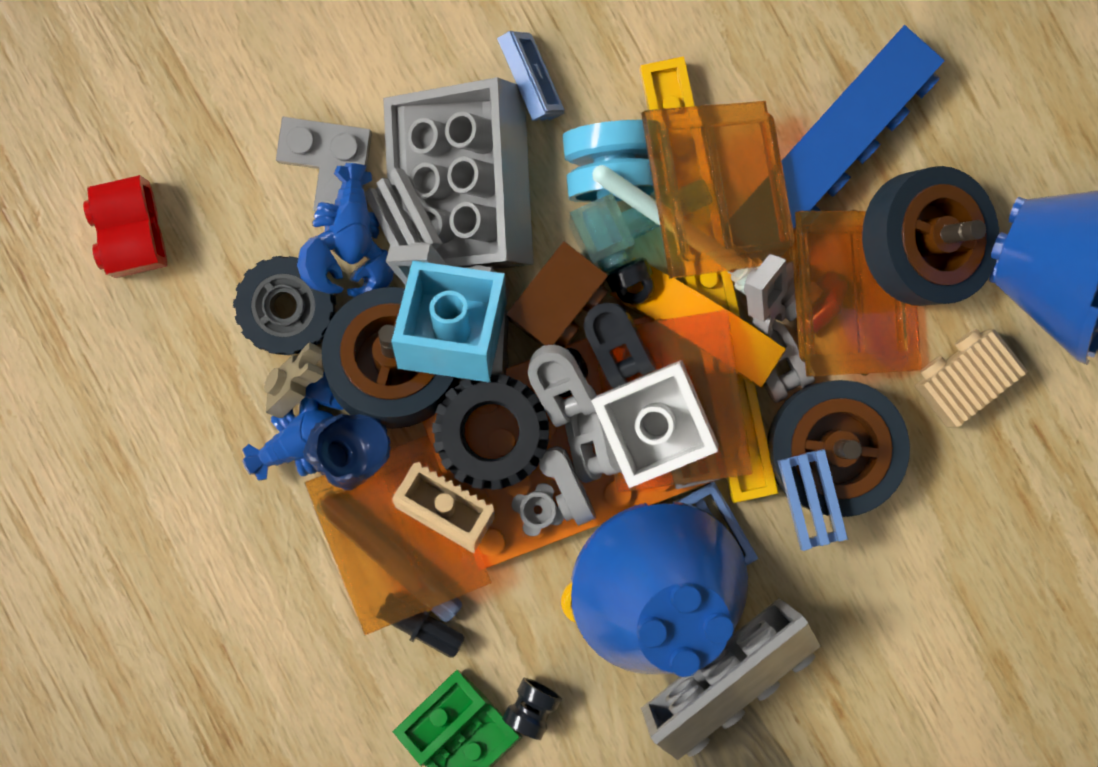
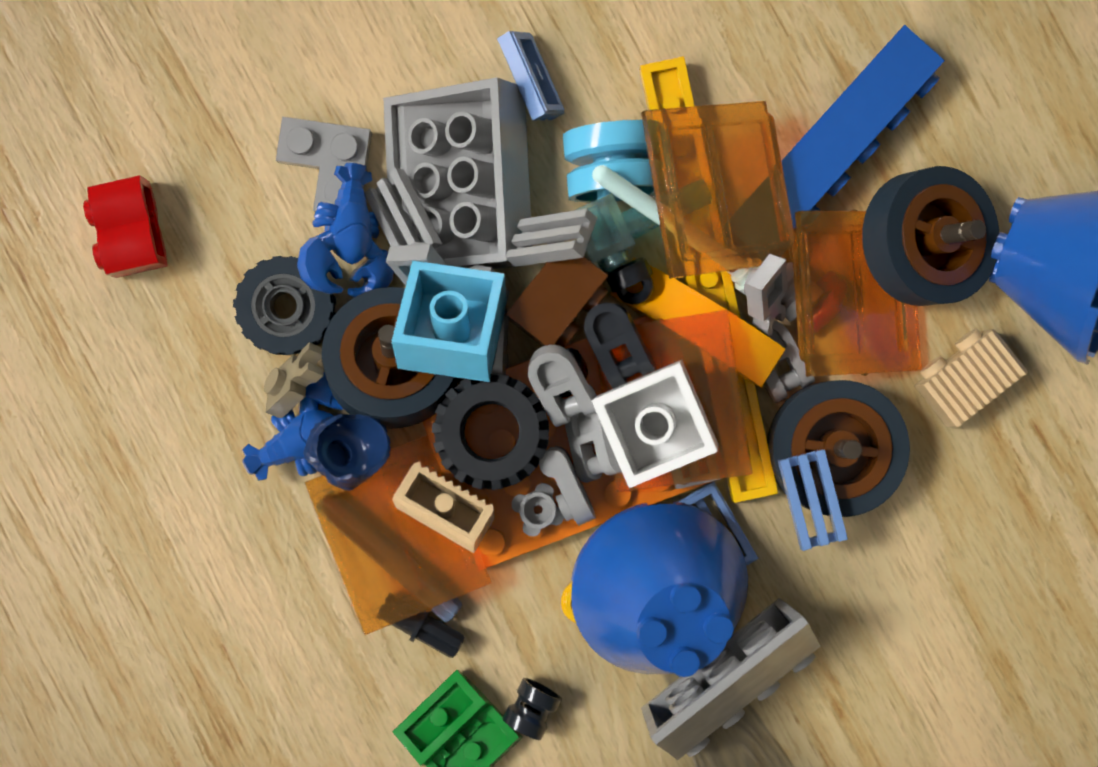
none -> light grey tile [505,208,597,267]

